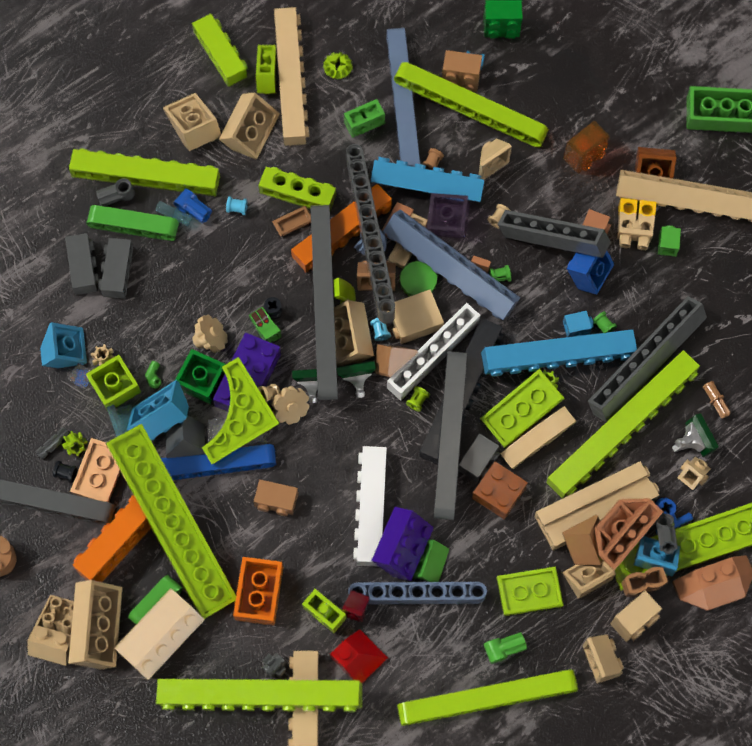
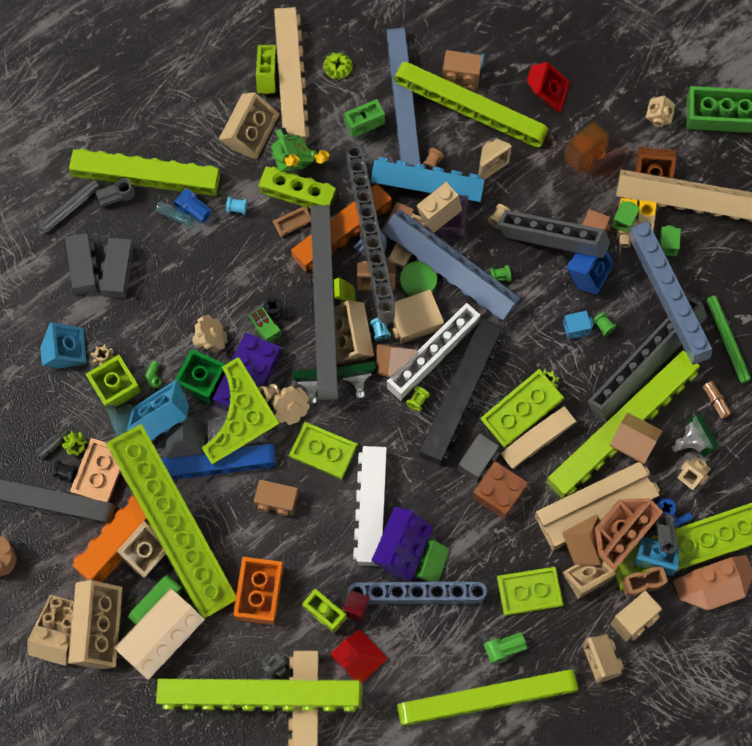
clear tile [68,363,91,390] -> none
bright green beam [86,205,179,241] -> none
tan slope [163,93,221,151] -> none
lime brick [192,14,248,87] -> none
dark grey beam [434,351,467,520] -> none
nougat tile [471,256,491,273] -> none
dark azure brick [481,330,637,376] -> none
green brick [483,0,522,39] -> none
none -> dark grey axle [39,180,100,233]
none -> tan slope [117,521,166,577]
none -> bright green torso [271,128,330,172]
none -> lime tile [289,422,358,480]
none -> tan brick [417,182,462,233]
none -> red slope [527,62,570,113]
none -> medium nougat slope [609,413,662,464]
none -> bright green brick [611,200,640,234]
none -> sand blue brick [629,221,712,365]
none -> tan brick [646,96,675,127]
none -> bright green axle [707,295,751,383]

